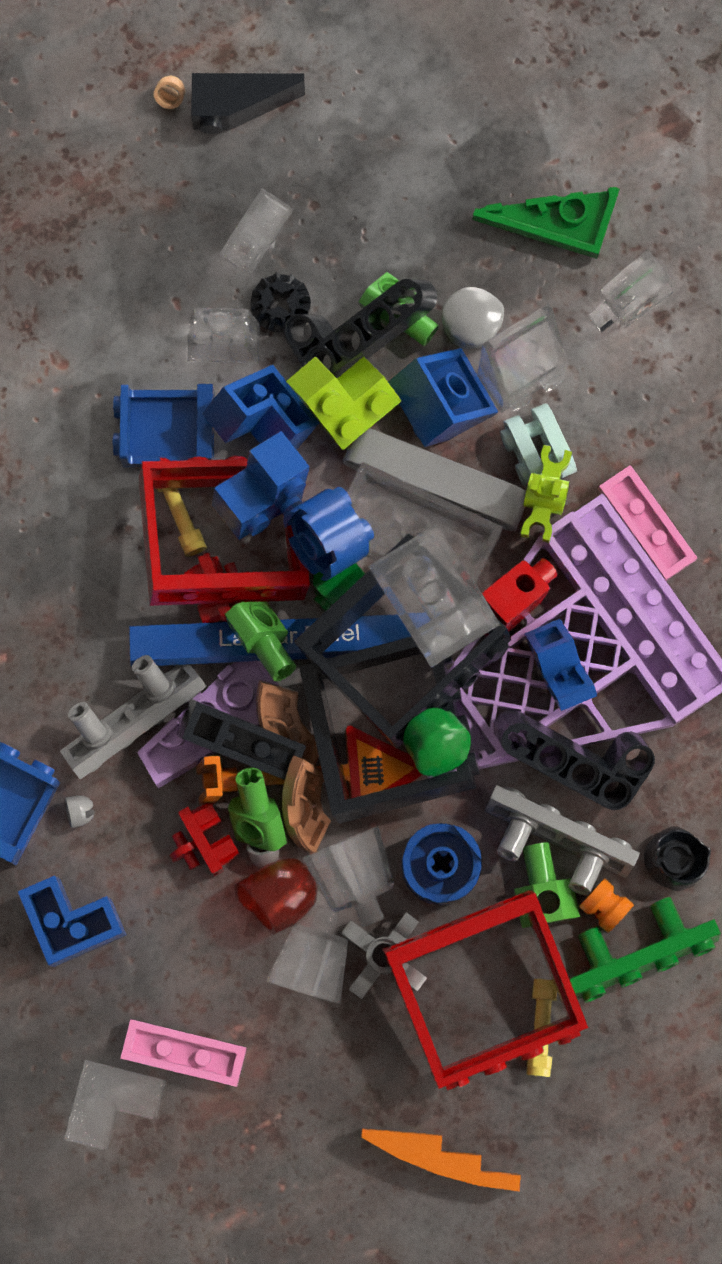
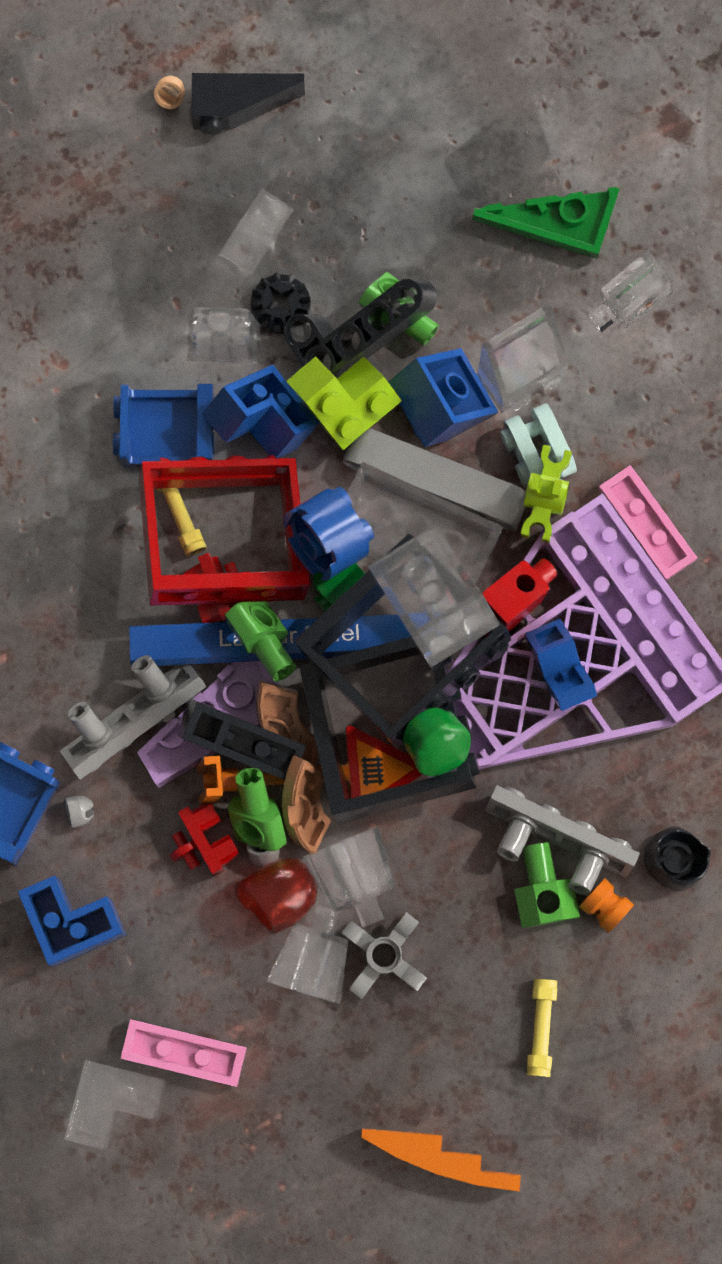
blue brick [212,431,310,540] -> none
red window [382,890,589,1090] -> none
blue brick [402,823,482,906] -> none
light grey hair [442,287,504,349] -> none
black beam [494,710,655,810] -> none
green plate [570,897,721,1003] -> none

